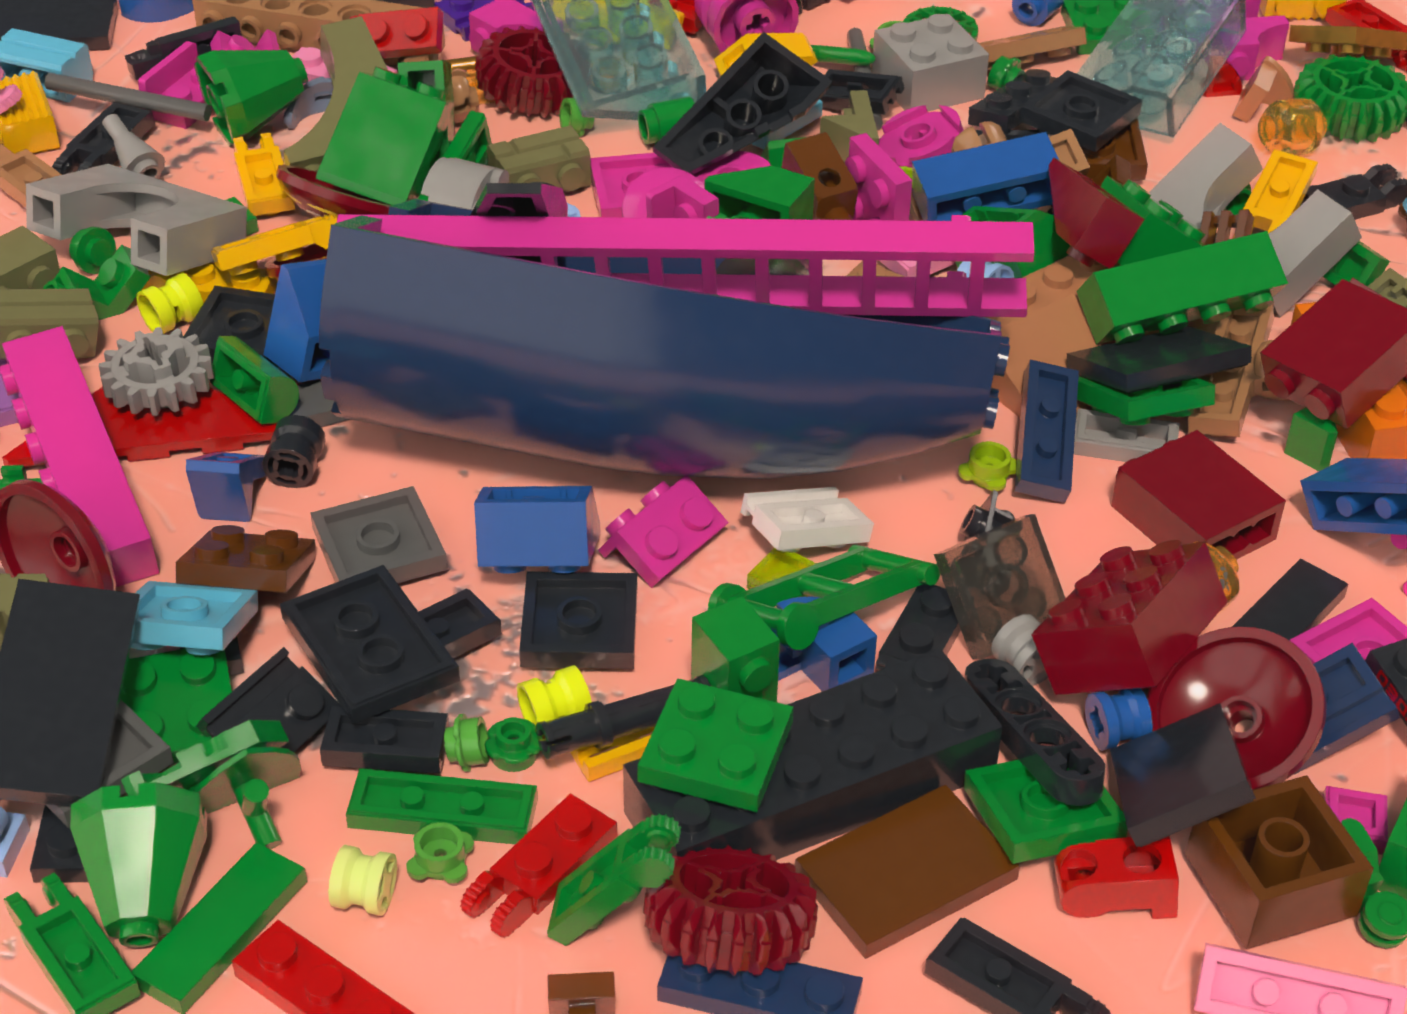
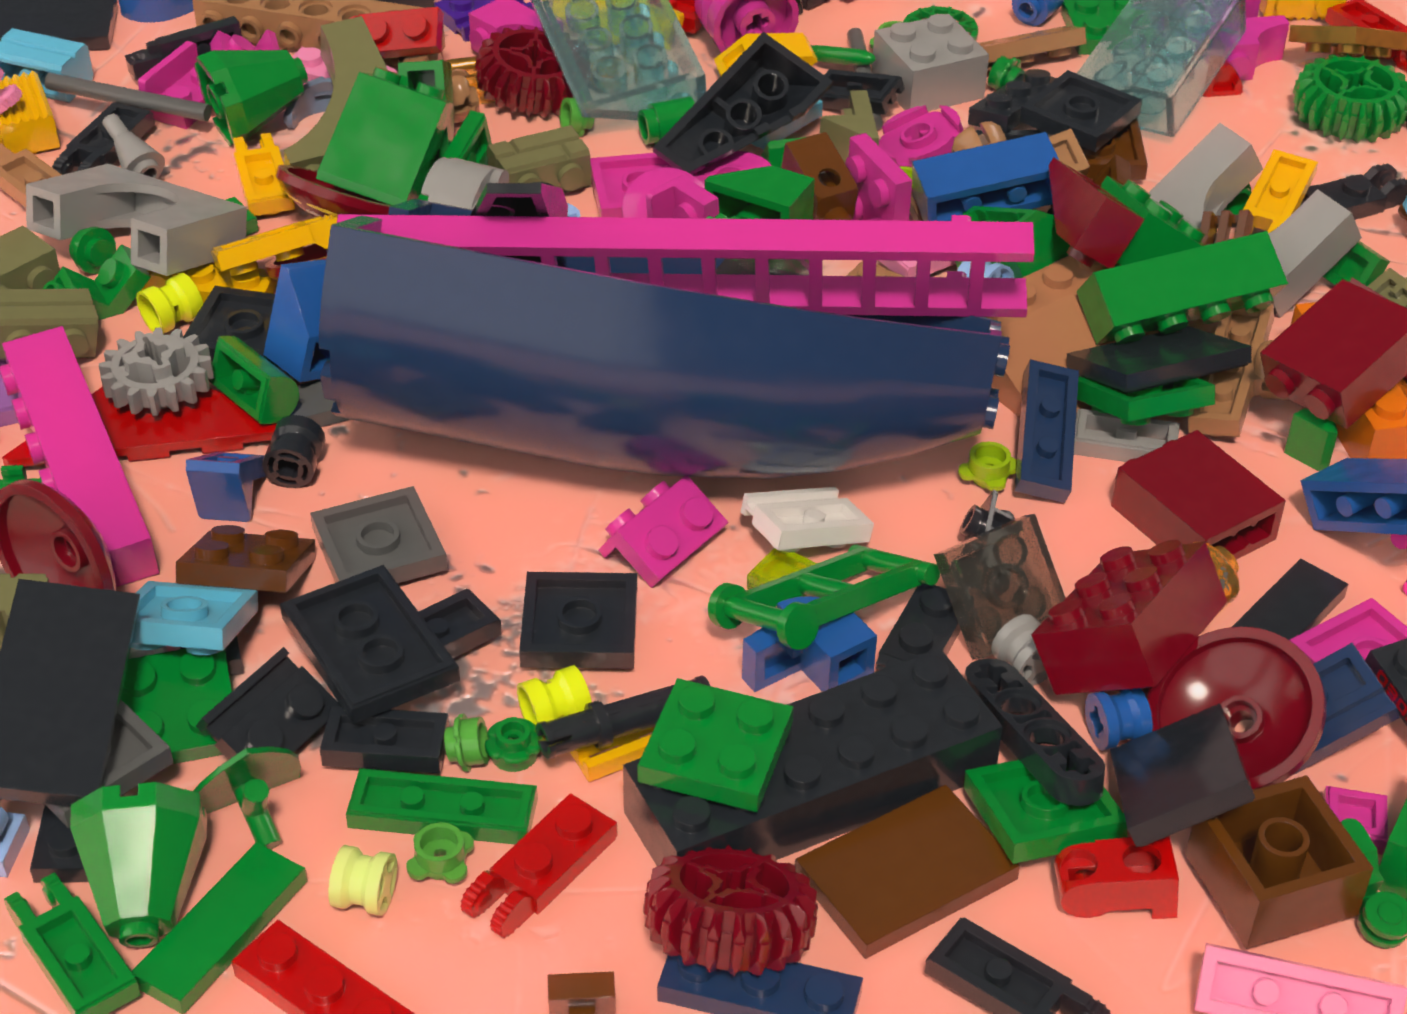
green wing [121,720,289,796] -> none
blue slope [474,486,601,574] -> none
green hinge [547,814,681,946] -> none
green brick [691,596,780,702] -> none
nougat tile [1232,56,1294,123] -> none
clear yellow head [1258,98,1327,156] -> none

